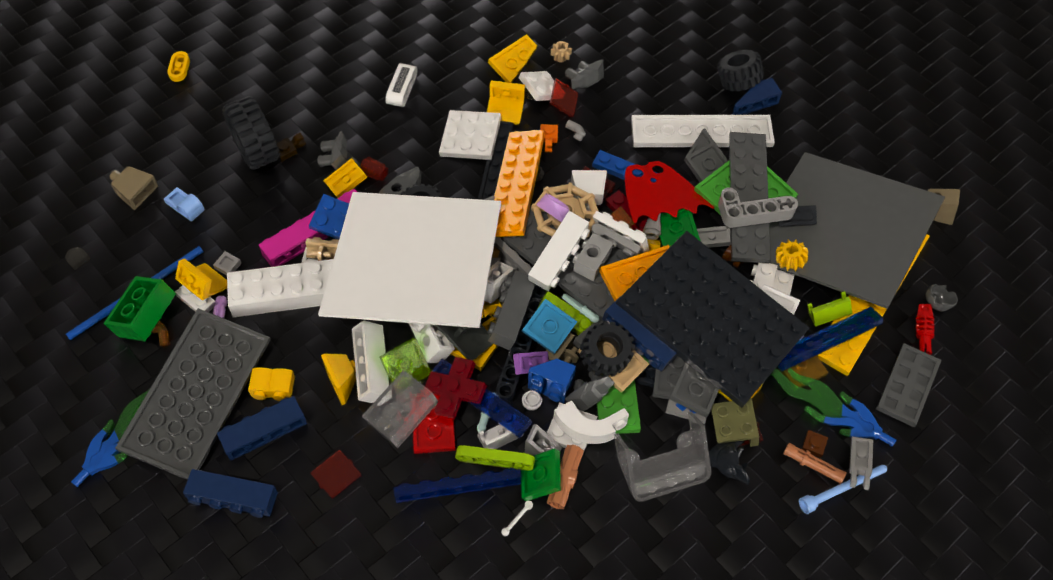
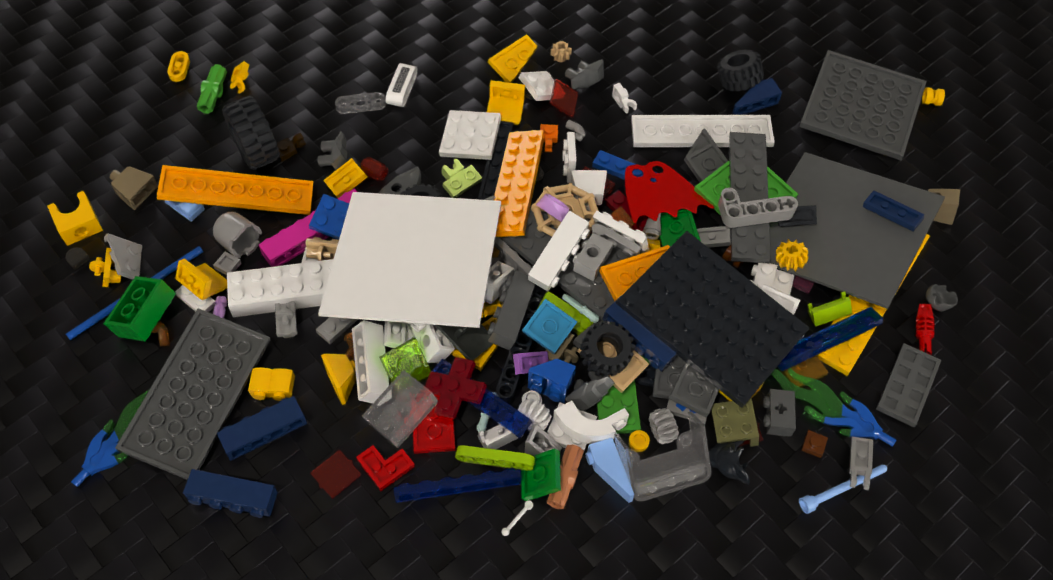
nougat pin [783,443,847,484] -> none
none -> yellow piece [47,191,103,246]
none -> yellow hips [89,248,121,287]
none -> light grey wing [104,233,142,280]
none -> light orange plate [157,165,313,215]
none -> bright green piece [197,64,227,114]
none -> light grey cylinder [213,212,262,258]
none -> yellow plate [230,61,249,94]
none -> light grey hips [275,301,297,338]
none -> light grey plate [316,317,358,345]
none -> clear beam [335,92,386,114]
none -> clear orange arm [344,332,354,361]
none -> red plate [356,445,415,491]
none -> white wing [384,321,422,355]
none -> yellowish green plate [442,159,482,198]
none -> white gear [516,398,552,432]
none -> white plate [562,132,576,183]
none -> light blue slope [585,438,634,503]
none -> white plate [612,83,637,113]
none -> yellow tile [629,430,650,452]
none -> light grey gear [649,408,679,444]
none -> dark grey brick [763,389,796,436]
none -> clear pink tile [792,275,815,294]
none -> dark grey plate [799,50,927,160]
none -> dark blue plate [863,190,925,232]
none -> yellow wheel [922,87,945,106]

